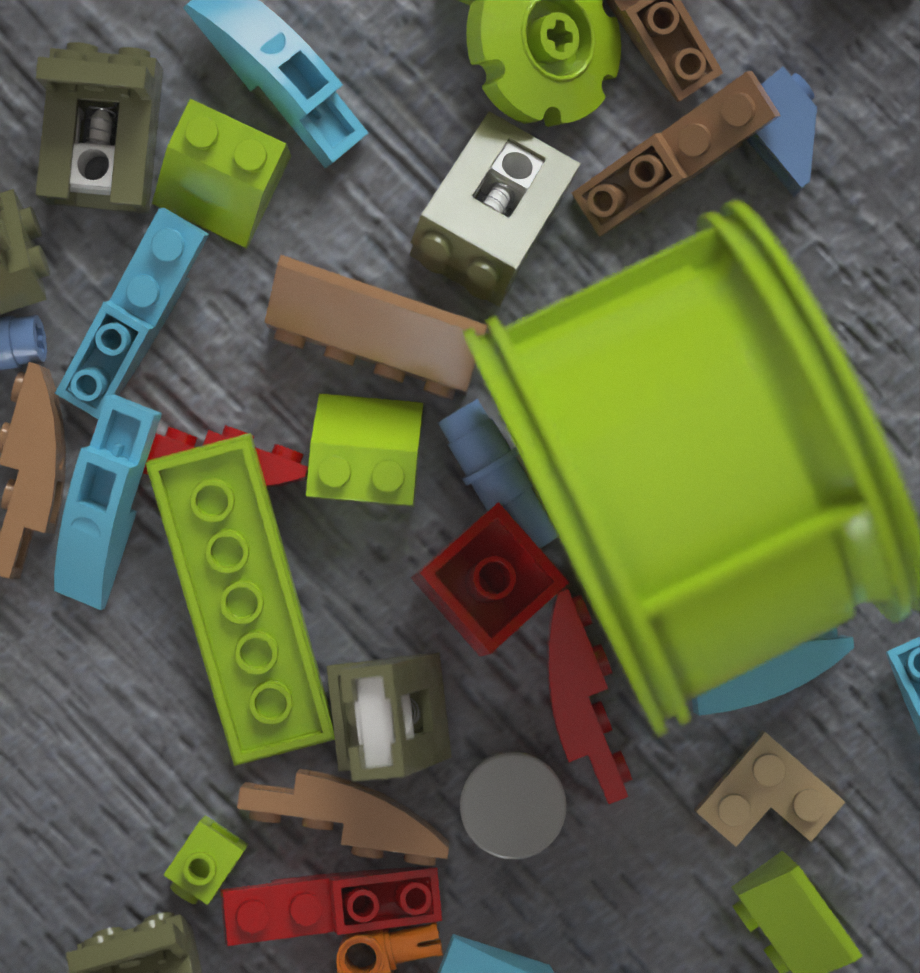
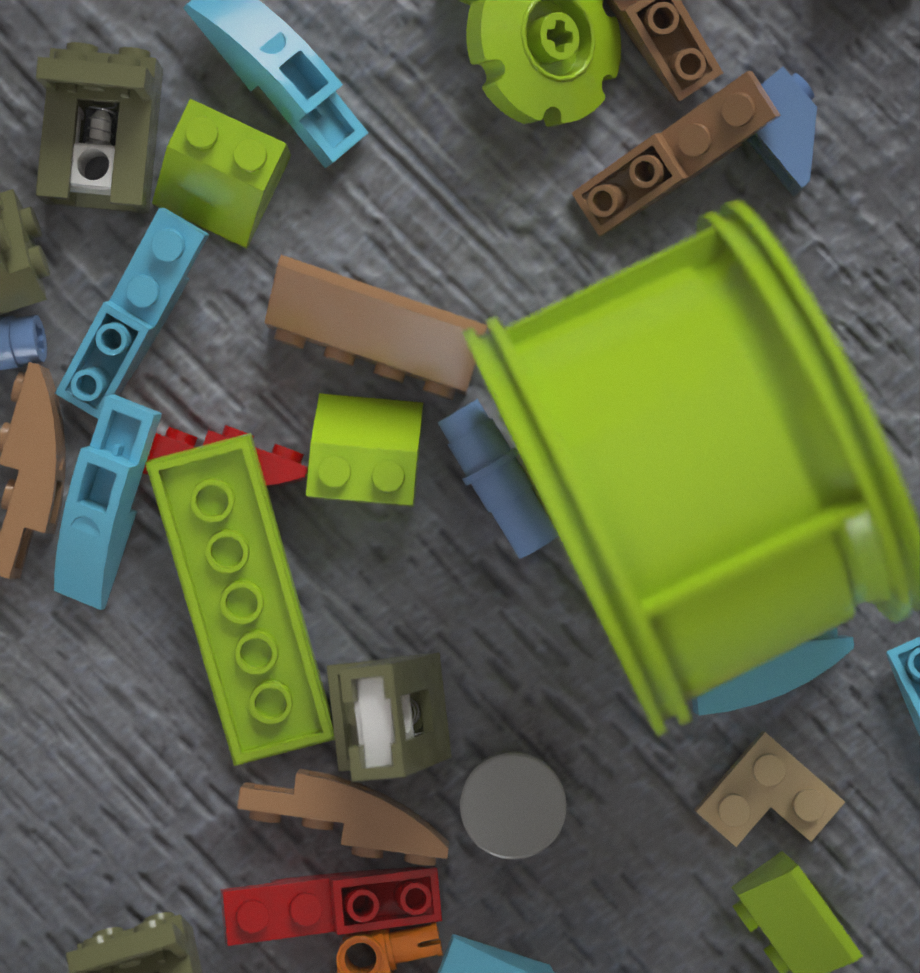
lime brick [163,815,249,905] -> none
brick [409,111,581,307] -> none
red slope [411,502,569,657] -> none
red slope [547,588,633,804] -> none

